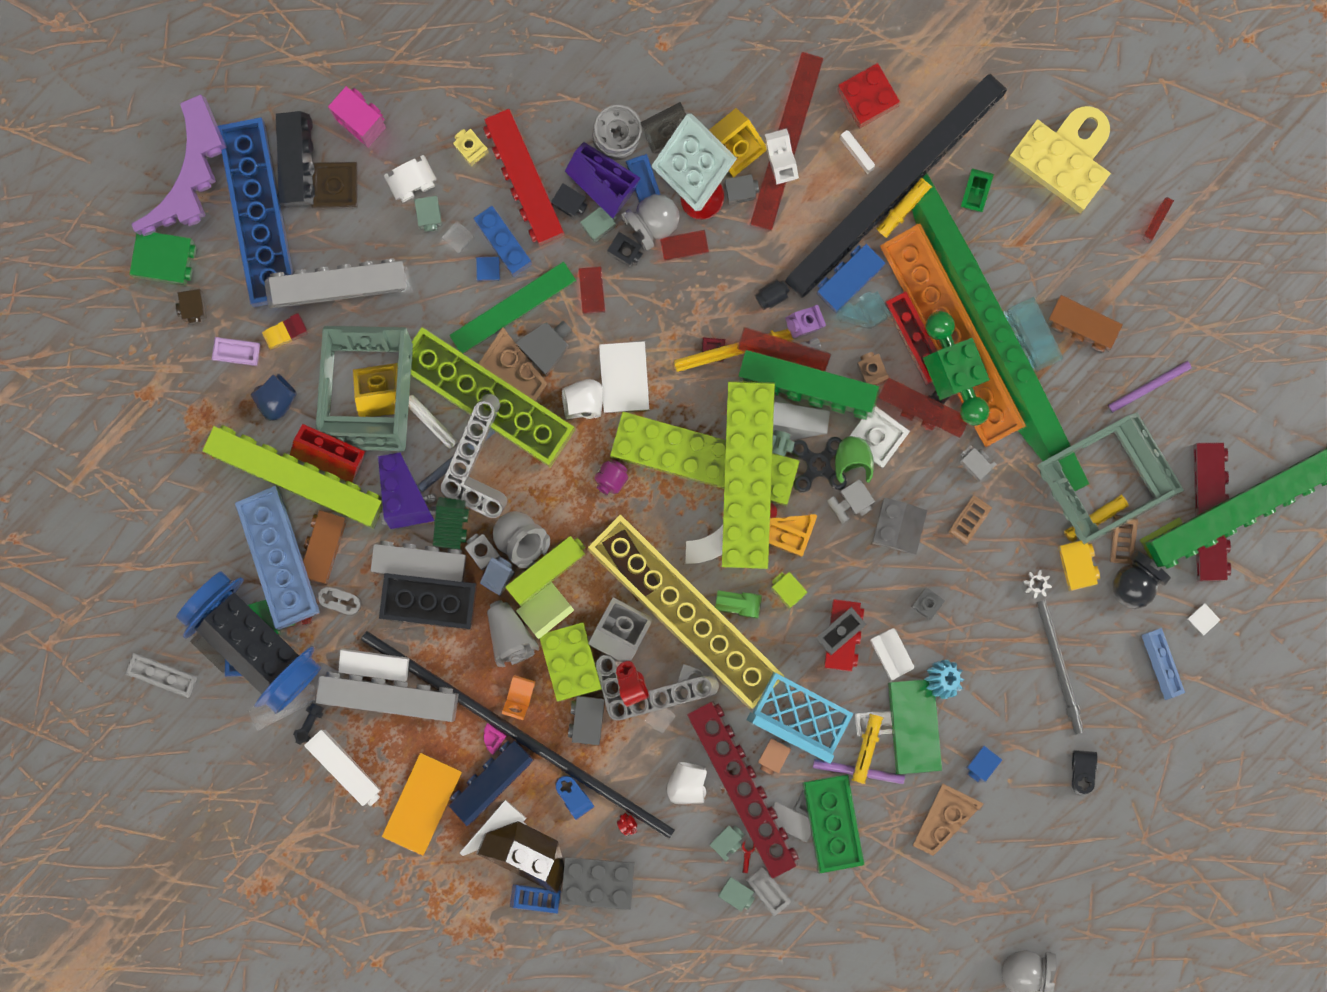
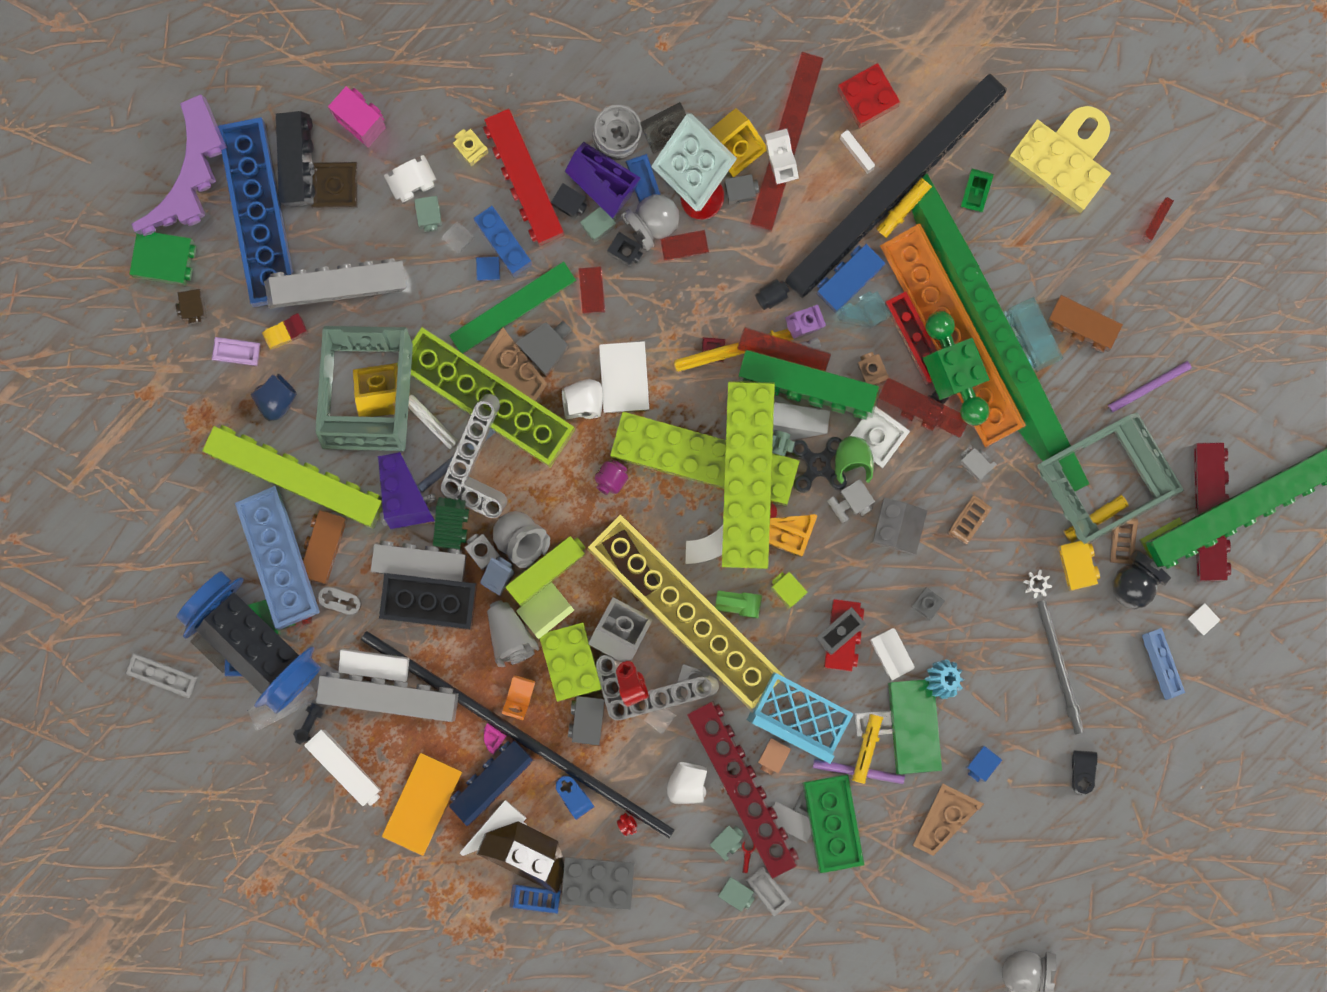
red brick [289,424,365,483] -> none

